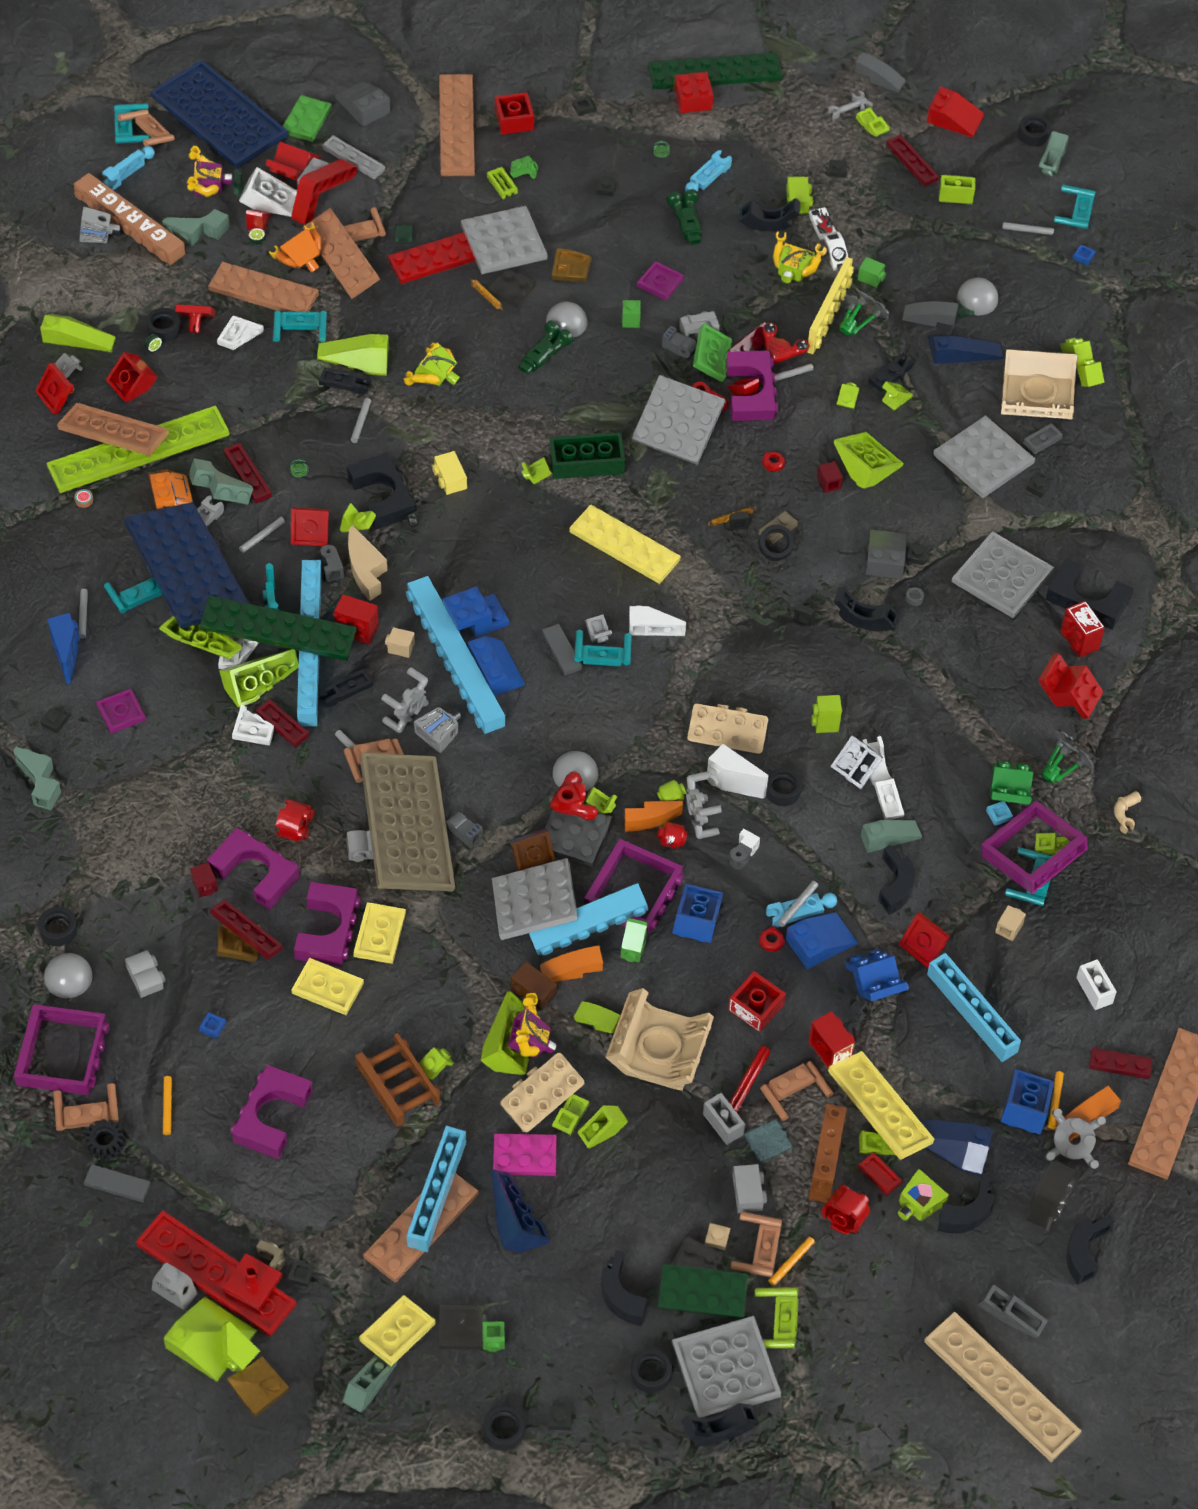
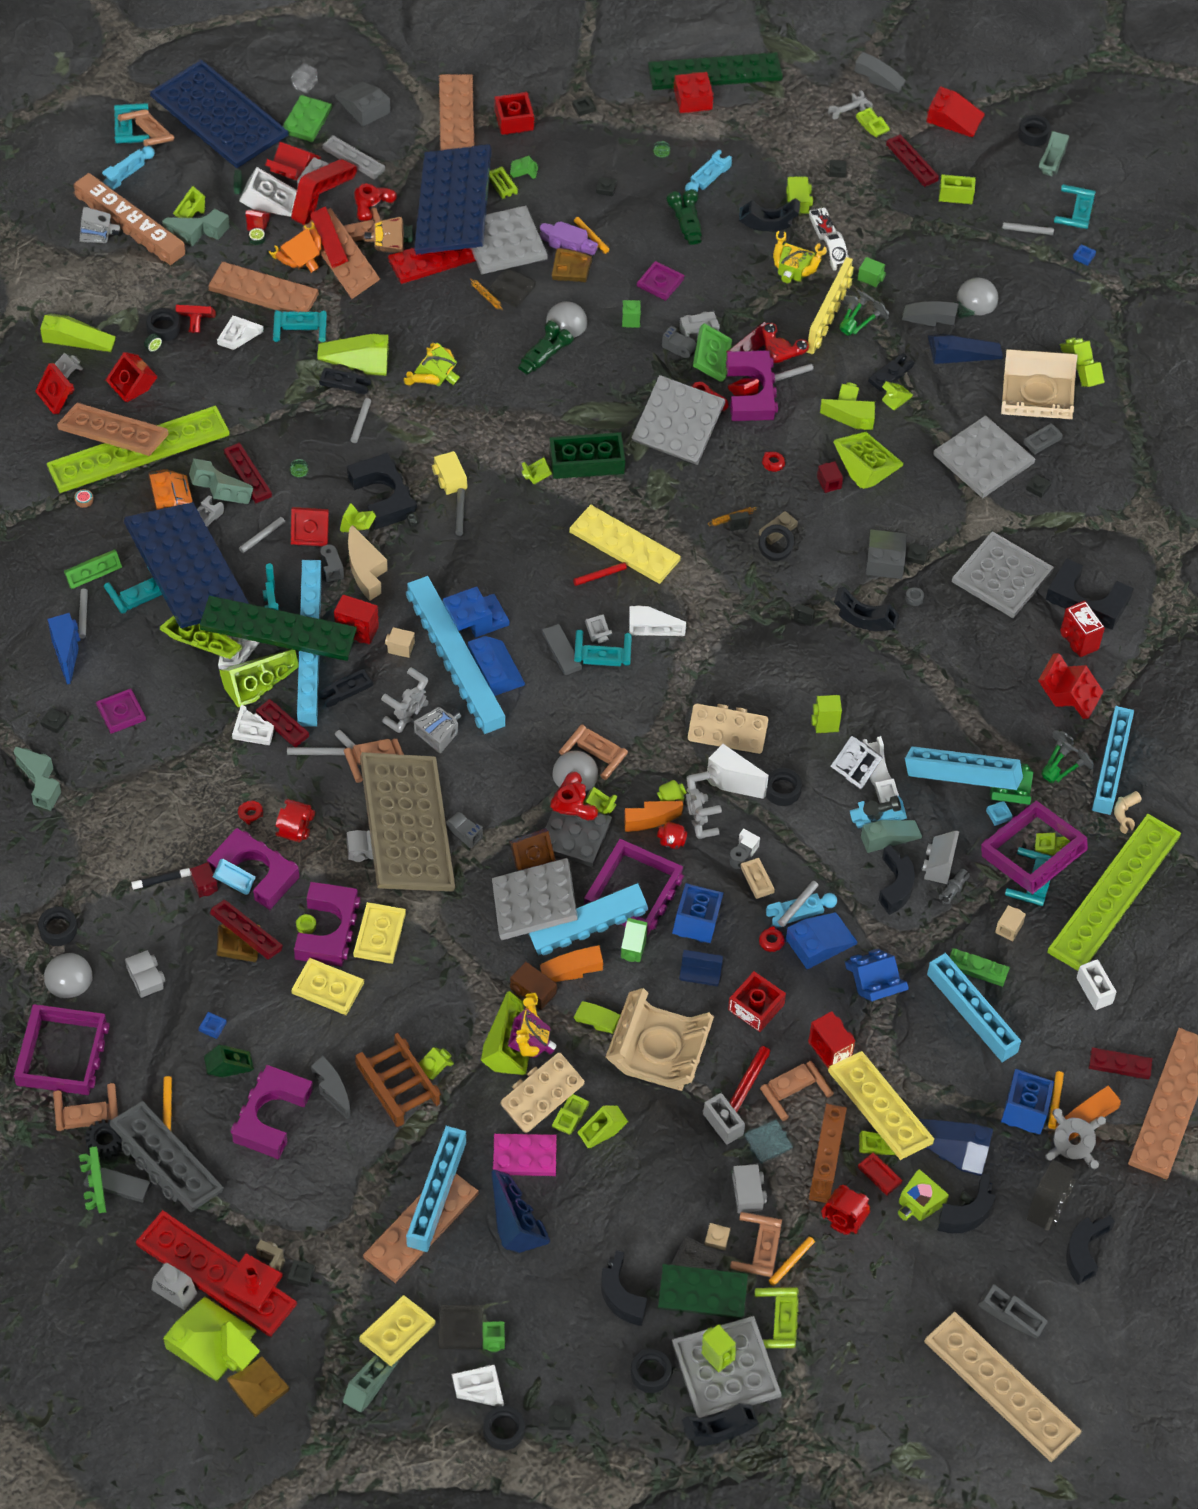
torso [187,146,233,197] -> none
red tile [898,913,951,968] -> none
none -> bright green plate [64,549,122,589]
none -> bright green plate [79,1147,106,1213]
none -> dark grey plate [110,1101,224,1212]
none -> black bar [131,868,191,890]
none -> lime slope [173,186,205,218]
none -> dark green slope [204,1044,254,1078]
none -> medium azure tile [213,859,256,895]
none -> red piece [238,801,264,825]
none -> light grey bar [287,747,345,755]
none -> clear brick [292,63,318,93]
none -> lime tile [296,914,316,934]
none -> red tile [310,206,348,269]
none -> dark grey slope [311,1056,351,1120]
none -> red head [354,183,397,221]
none -> medium nougat torso [365,217,404,253]
none -> dark blue plate [414,144,491,254]
none -> white wing [452,1365,504,1407]
none -> dark grey bar [455,488,465,536]
none -> medium lavender hinge [540,222,598,255]
none -> nougat plate [559,724,628,780]
none -> red bar [573,562,627,586]
none -> light orange bar [574,217,609,254]
none -> dark blue panel [679,950,723,986]
none -> lime brick [702,1325,736,1373]
none -> tan plate [741,858,775,899]
none -> lime slope [820,399,875,430]
none -> hips [850,795,907,828]
none -> medium azure brick [905,746,1023,790]
none -> light grey slope [922,831,959,884]
none -> dark grey pin [939,869,970,904]
none -> bright green plate [950,948,1010,987]
none -> lime plate [1047,814,1181,971]
none -> medium azure brick [1092,706,1134,815]

